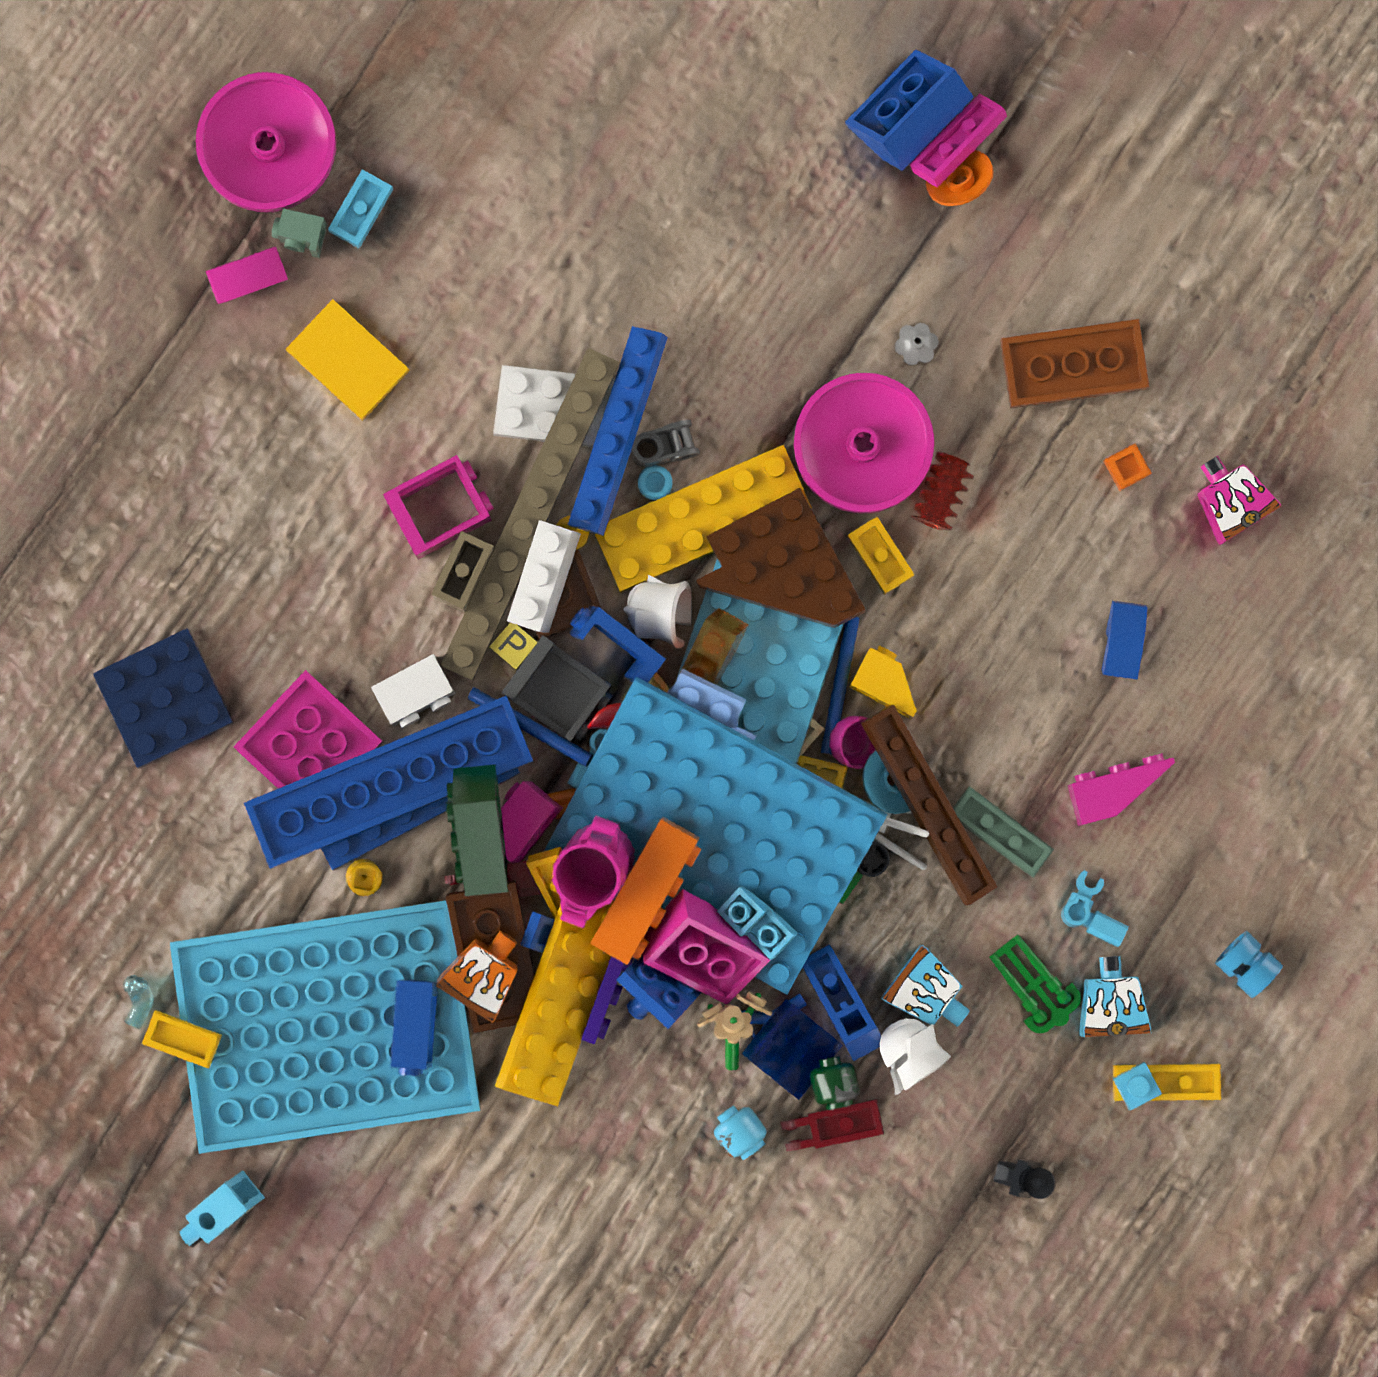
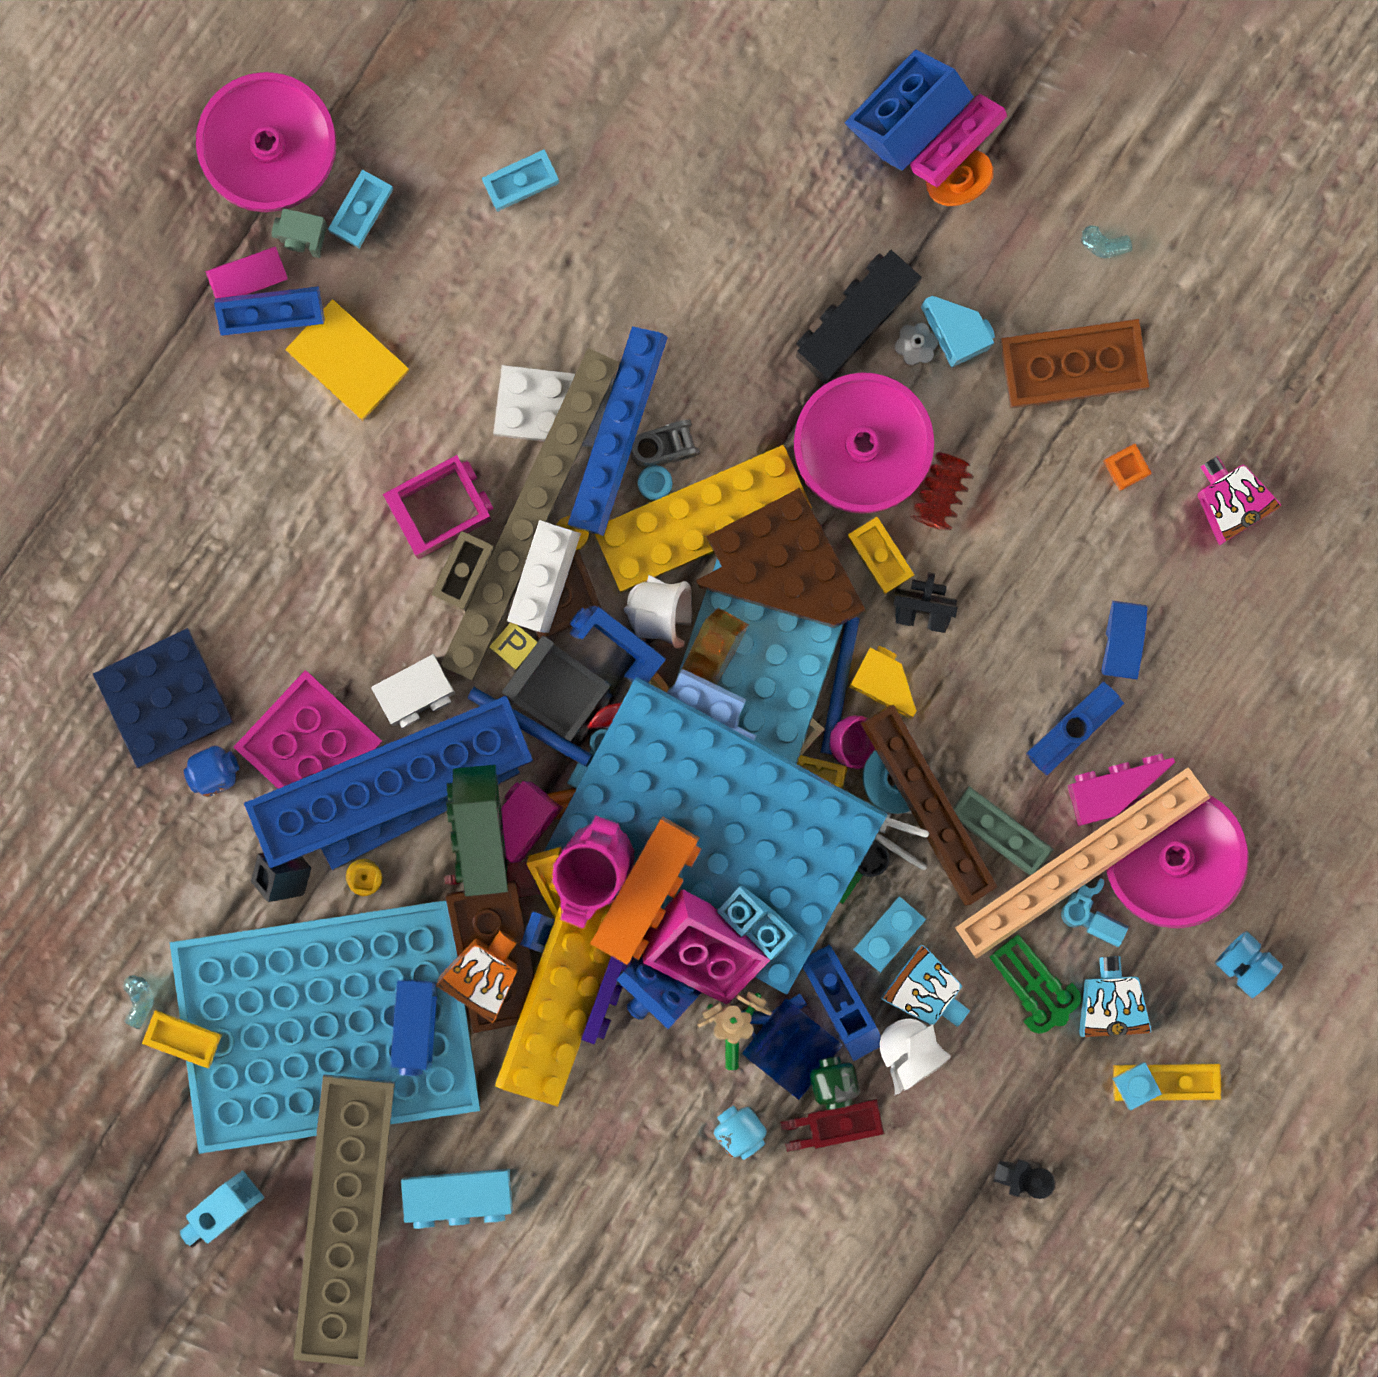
none -> blue head [184,745,239,797]
none -> blue plate [214,286,325,336]
none -> black panel [251,853,311,902]
none -> dark tan plate [293,1074,395,1367]
none -> medium azure brick [401,1168,513,1229]
none -> medium azure plate [482,149,559,212]
none -> black brick [796,250,922,384]
none -> medium azure plate [853,896,926,973]
none -> black hips [893,572,958,633]
none -> medium azure slope [921,296,995,368]
none -> light nougat plate [955,767,1210,959]
none -> blue piece [1026,681,1124,776]
none -> clear light blue arm [1081,225,1132,259]
none -> dark pink dish [1106,792,1249,928]

